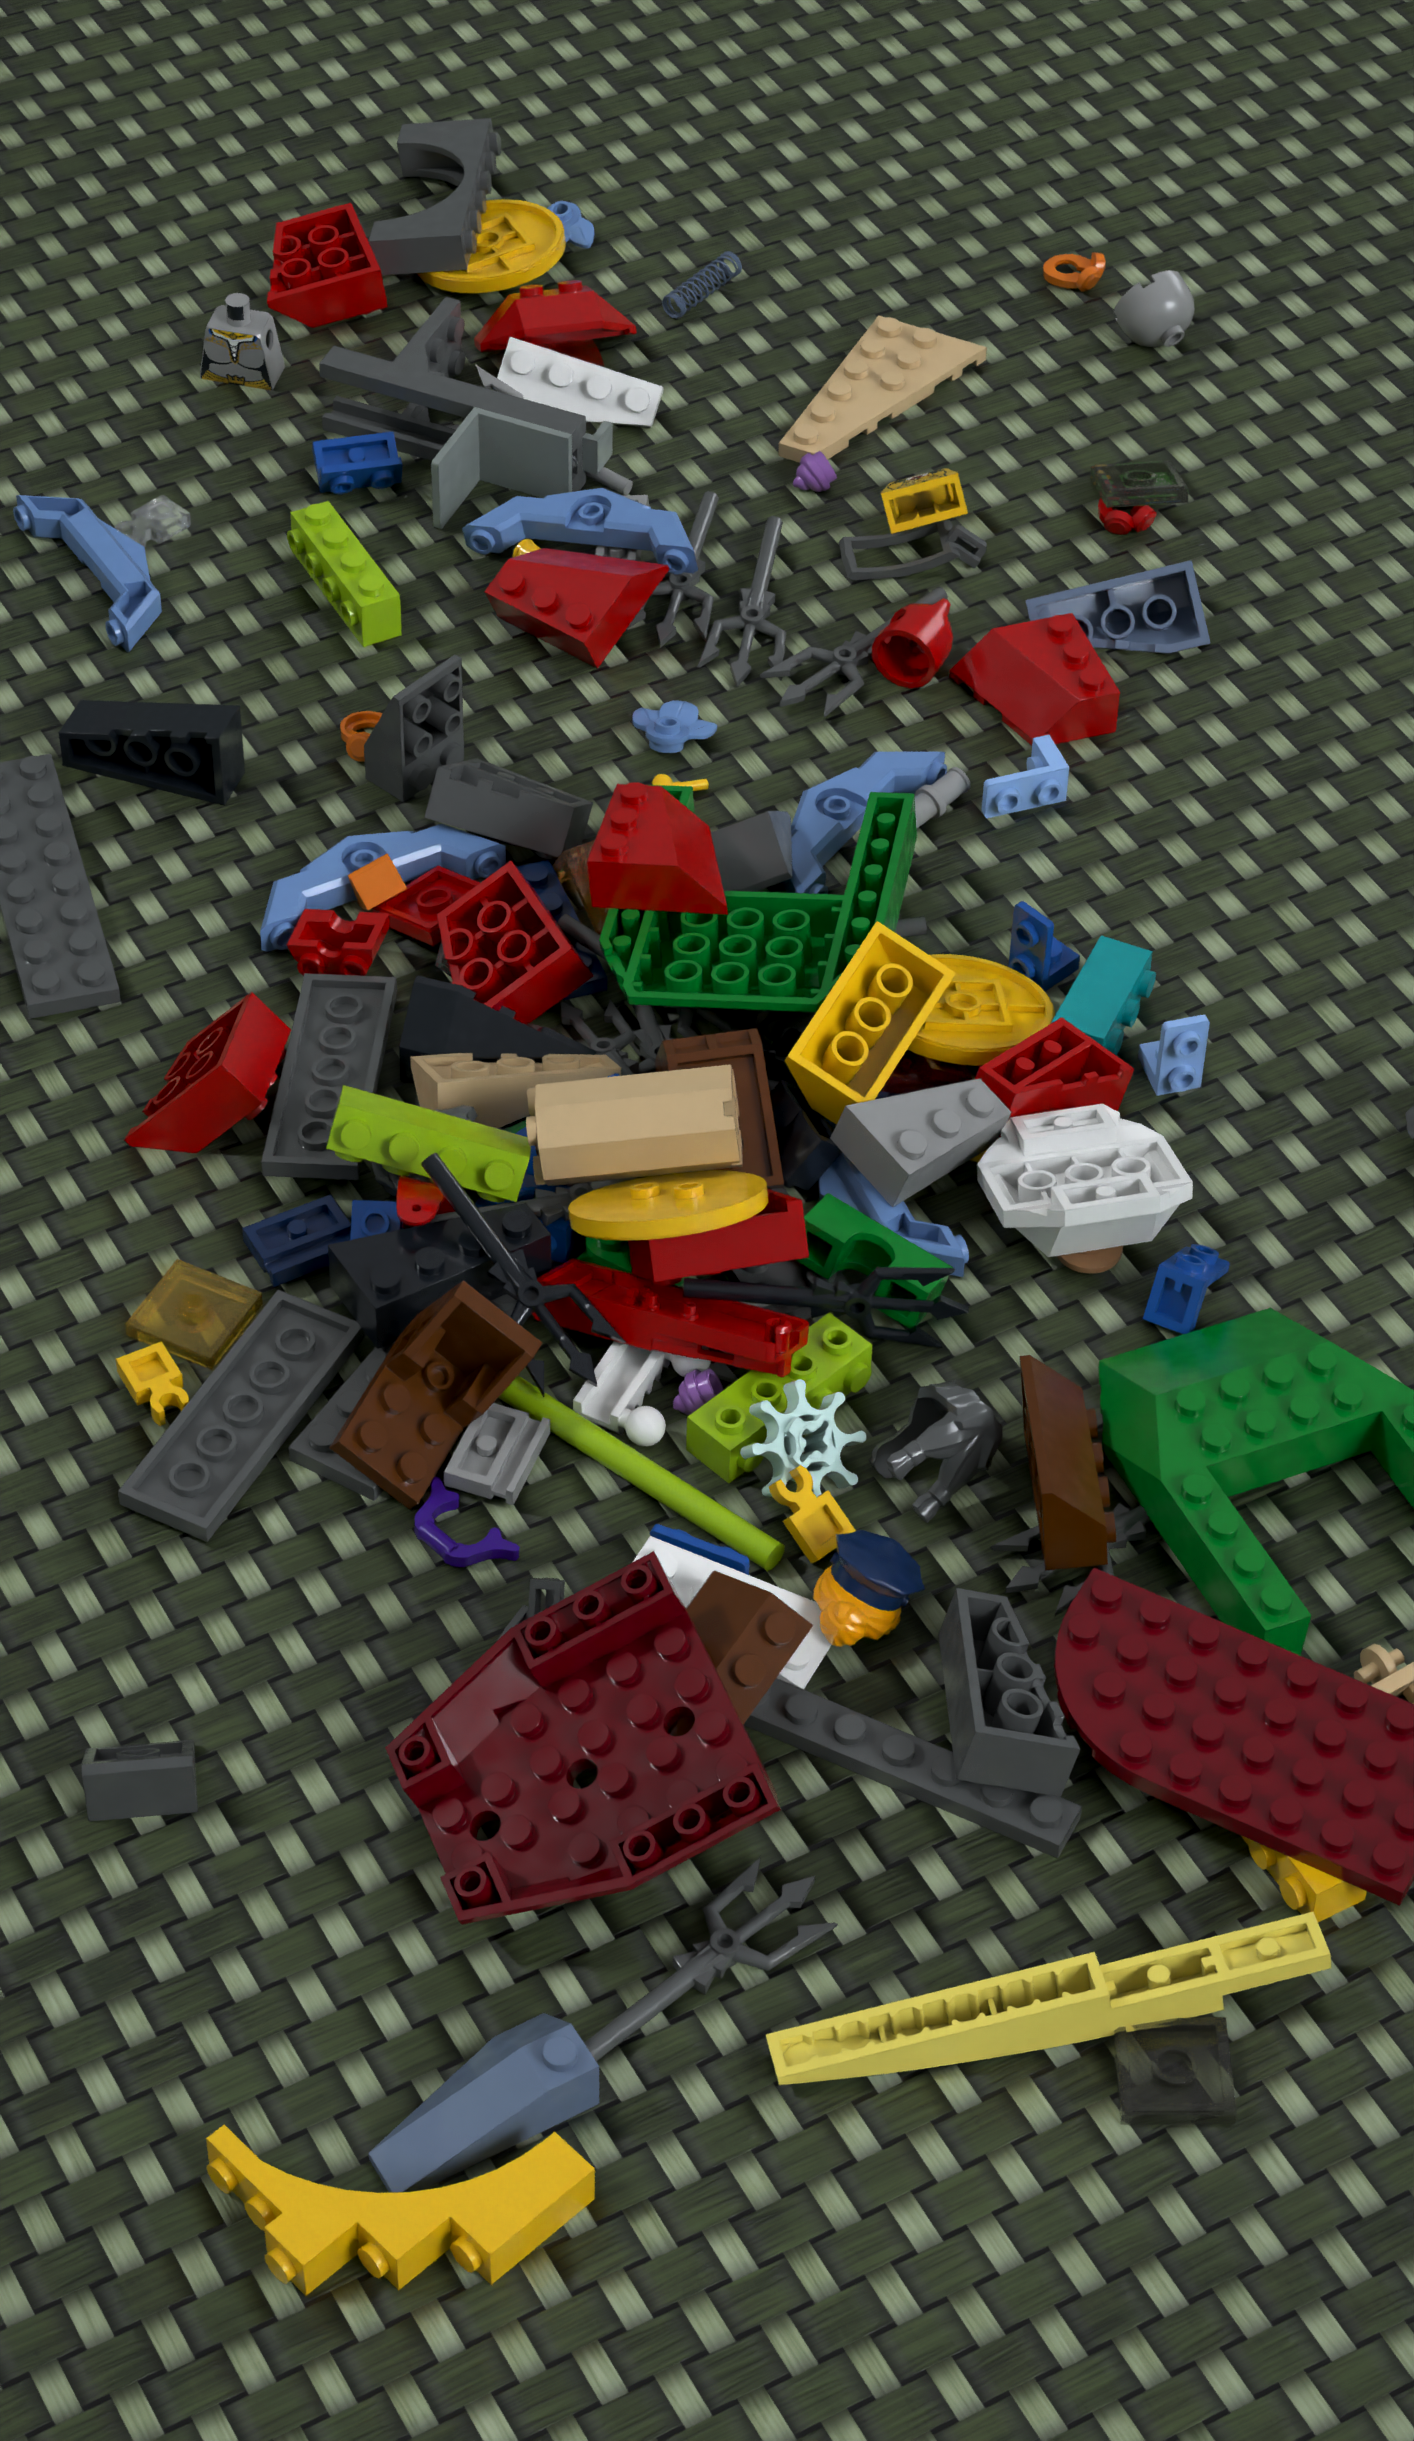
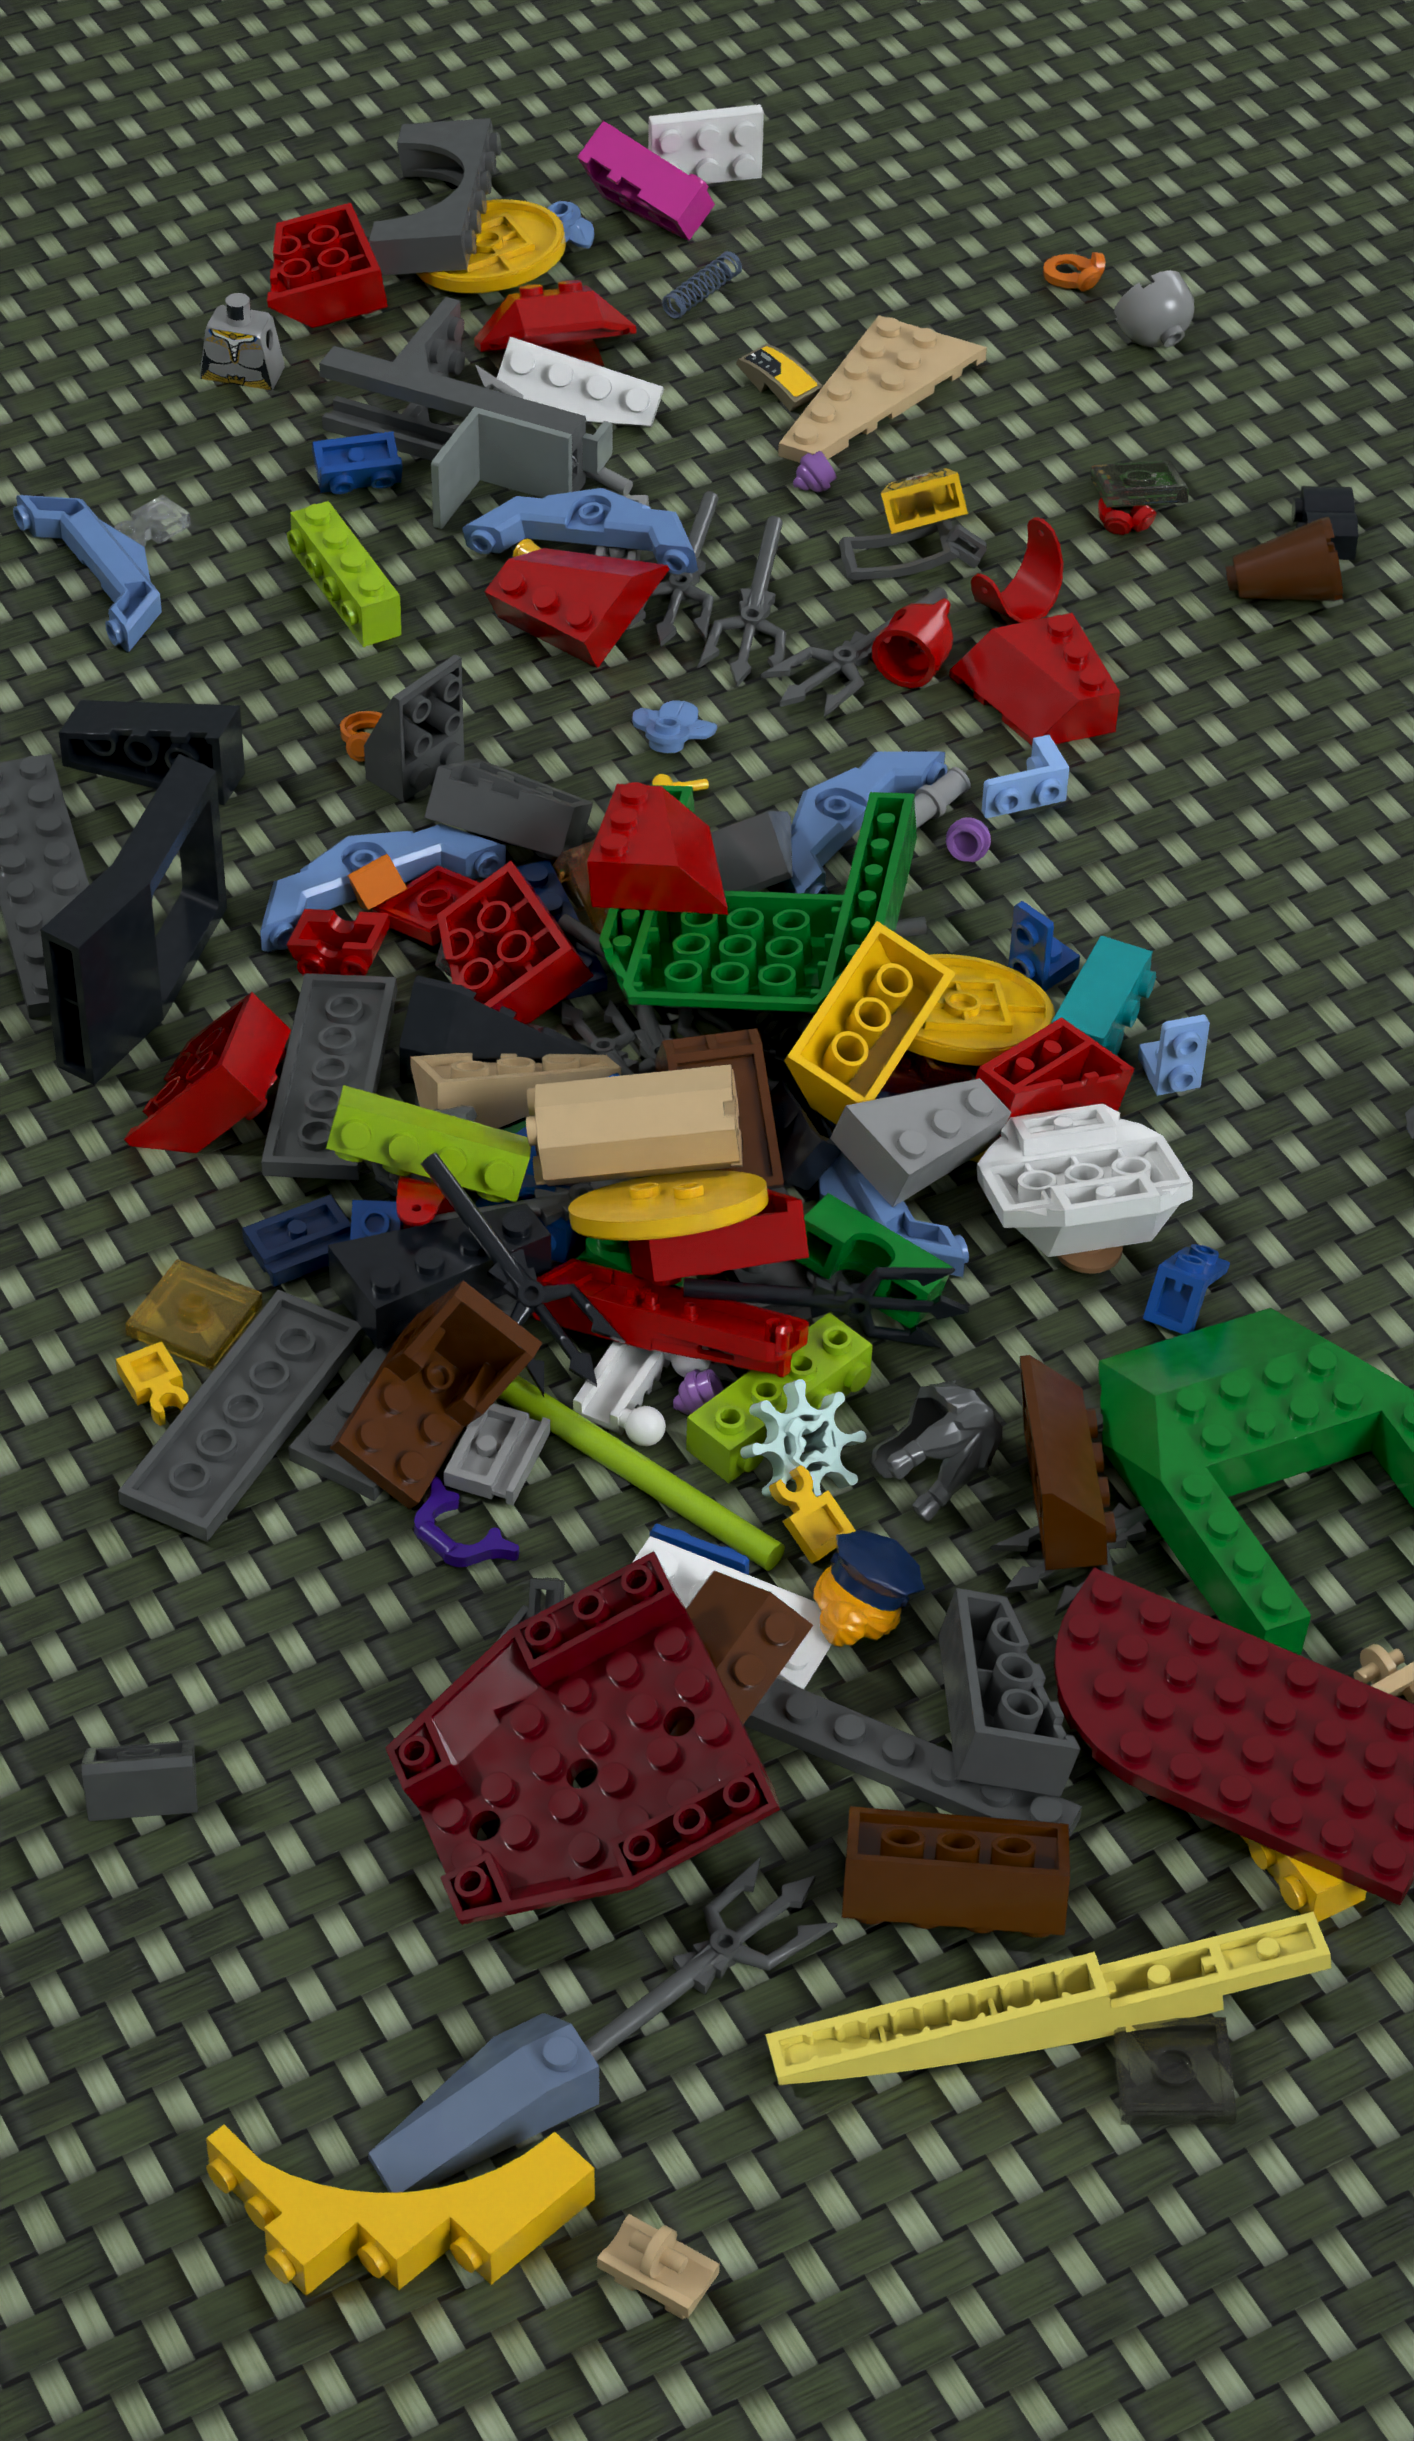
sand blue wedge [1025,560,1210,654] -> none
none -> black window [40,754,227,1085]
none -> dark pink wedge [577,121,715,241]
none -> tan hips [597,2214,720,2319]
none -> white plate [648,104,764,184]
none -> slope [736,344,823,412]
none -> reddish brown slope [842,1806,1070,1938]
none -> medium lavender plate [946,817,991,862]
none -> red piece [971,517,1064,623]
none -> reddish brown cone [1225,517,1343,601]
none -> black brick [1292,486,1358,560]

